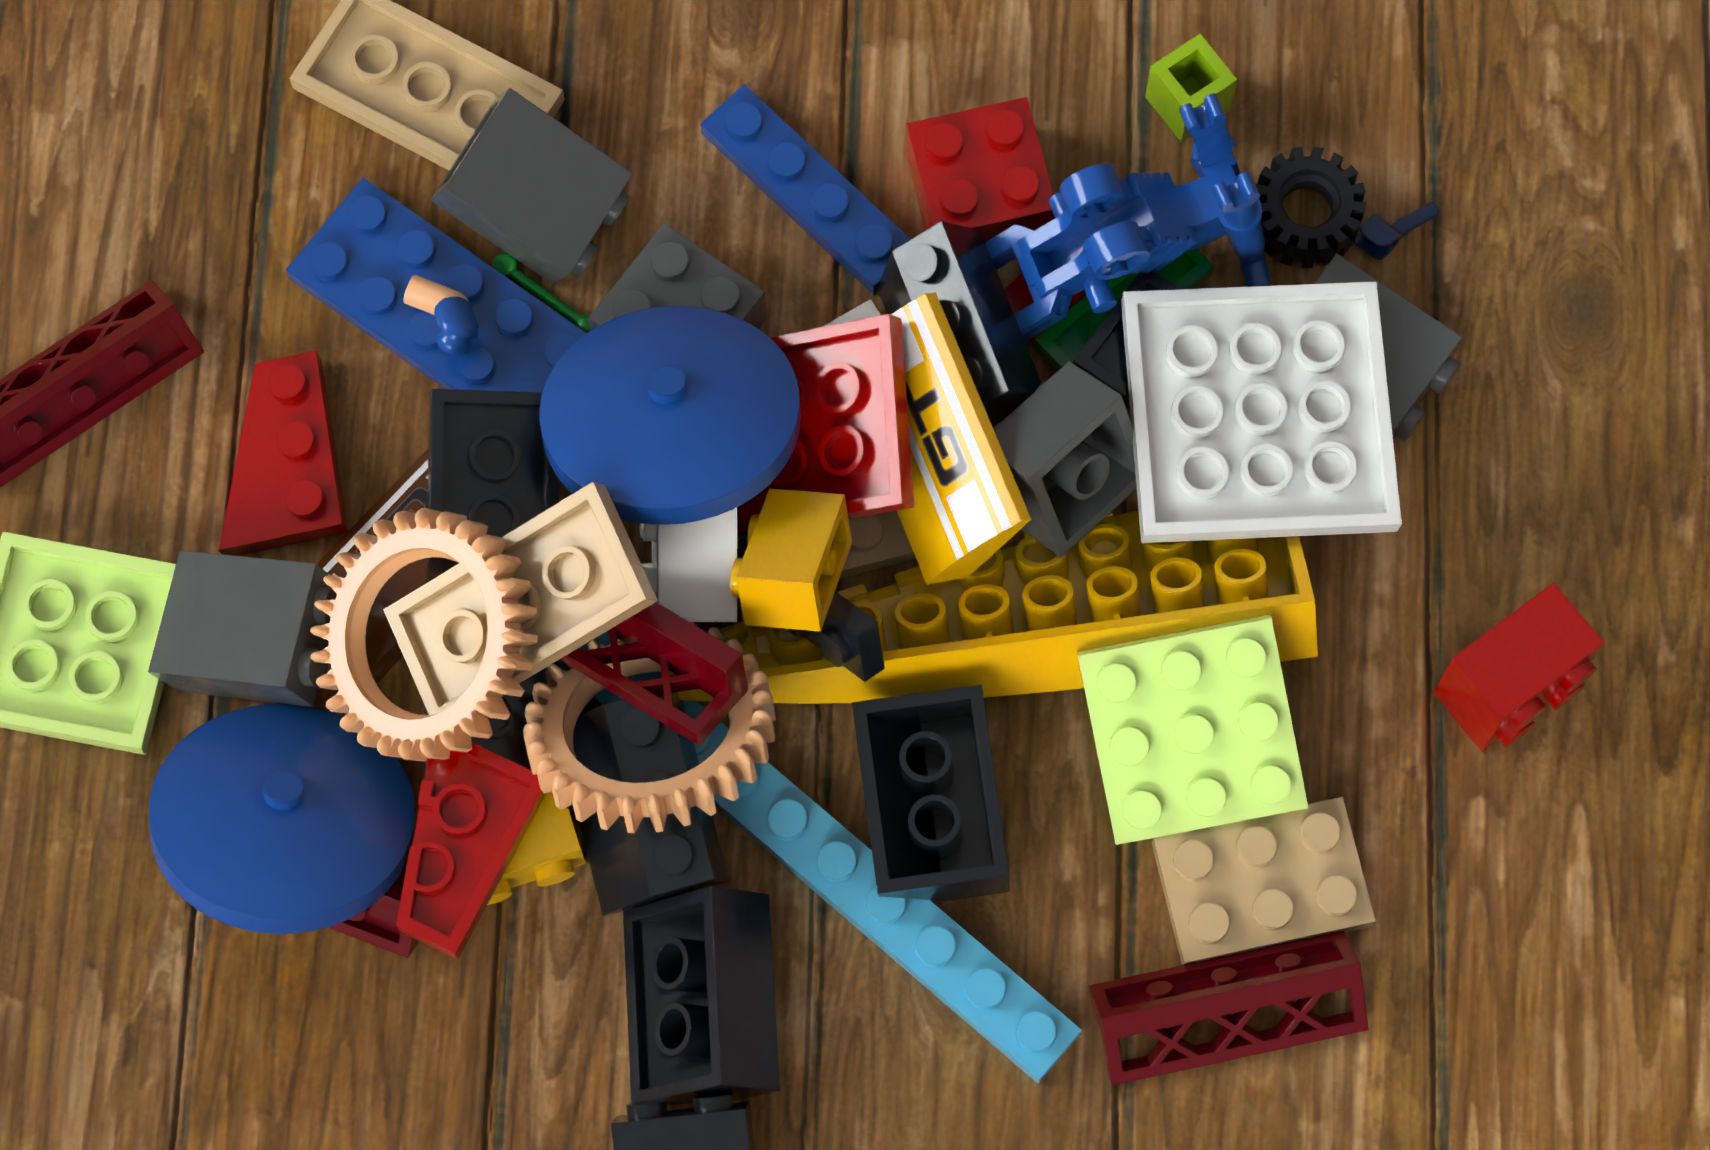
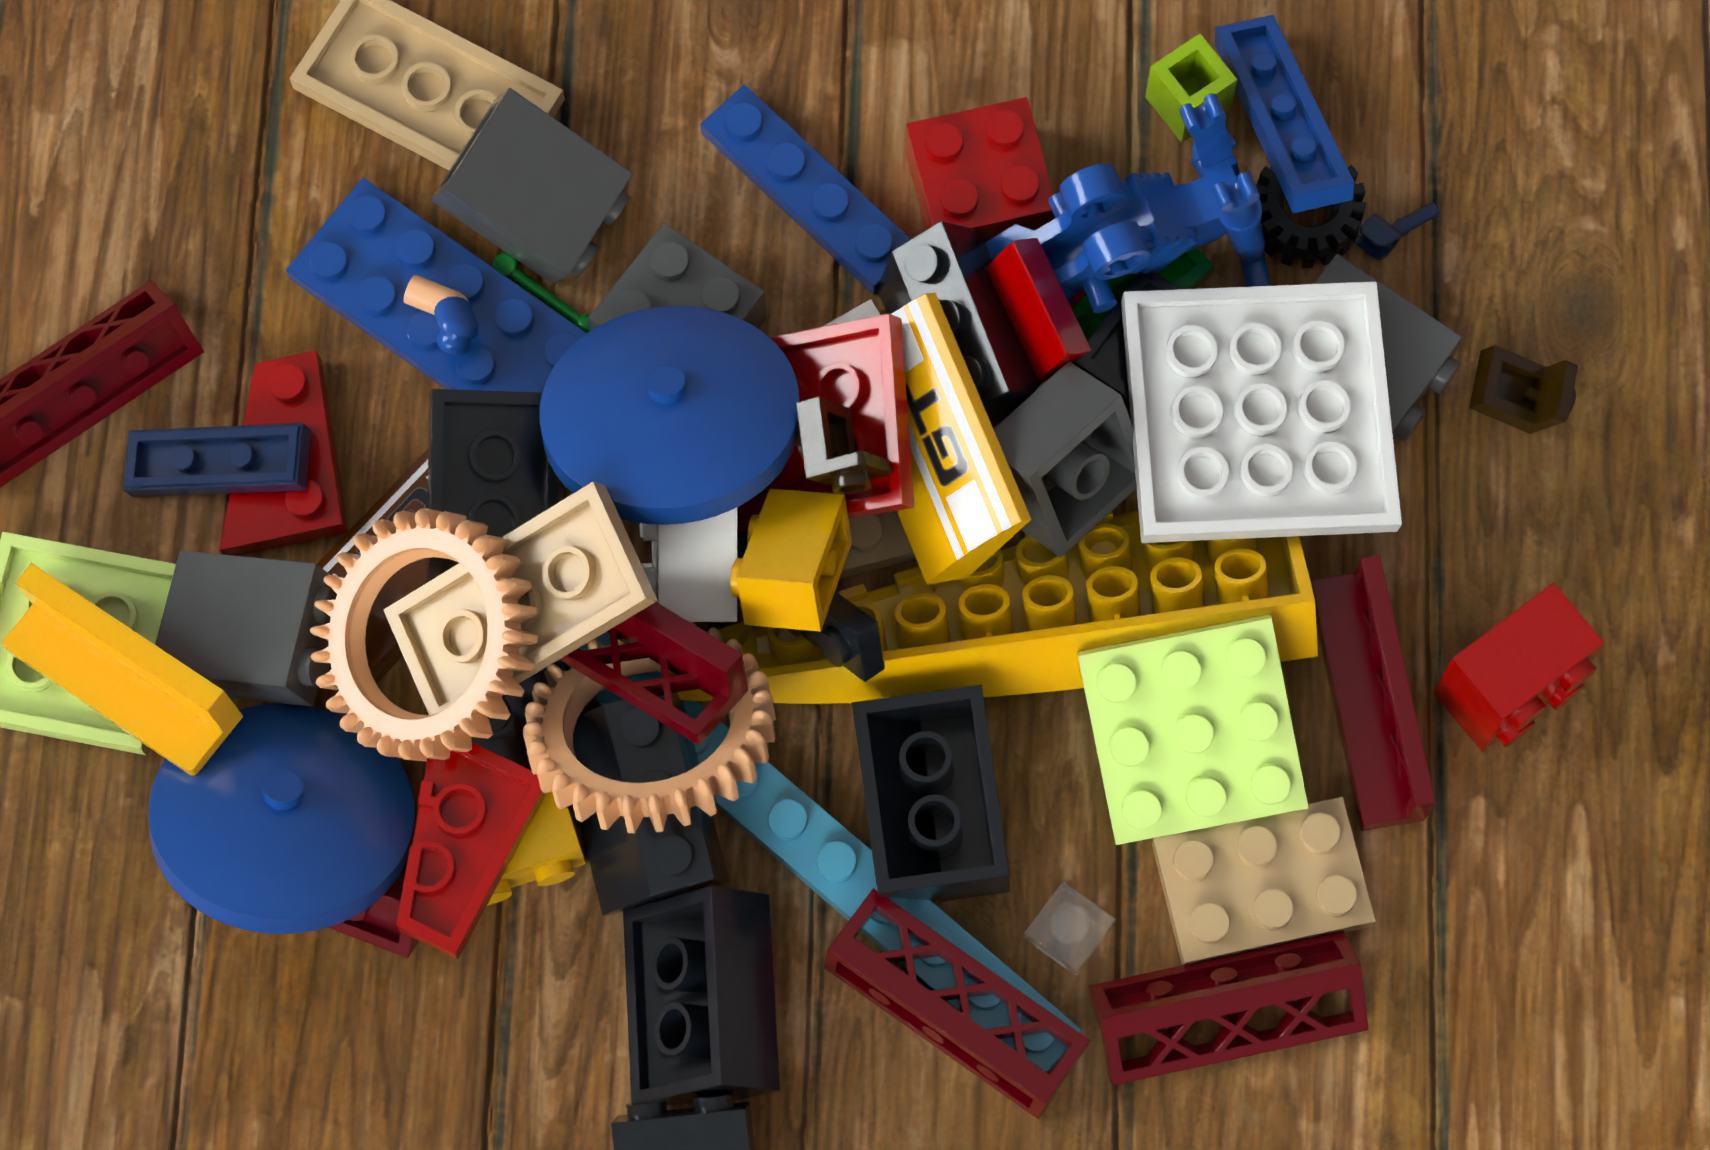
none -> yellow panel [2,563,243,776]
none -> dark blue tile [123,423,312,497]
none -> dark brown bracket [795,397,892,494]
none -> dark red fence [824,888,1091,1120]
none -> red slope [985,238,1092,381]
none -> clear plate [1023,881,1116,976]
none -> blue plate [1215,15,1355,213]
none -> dark red fence [1311,555,1436,831]
none -> dark brown bracket [1469,345,1578,434]

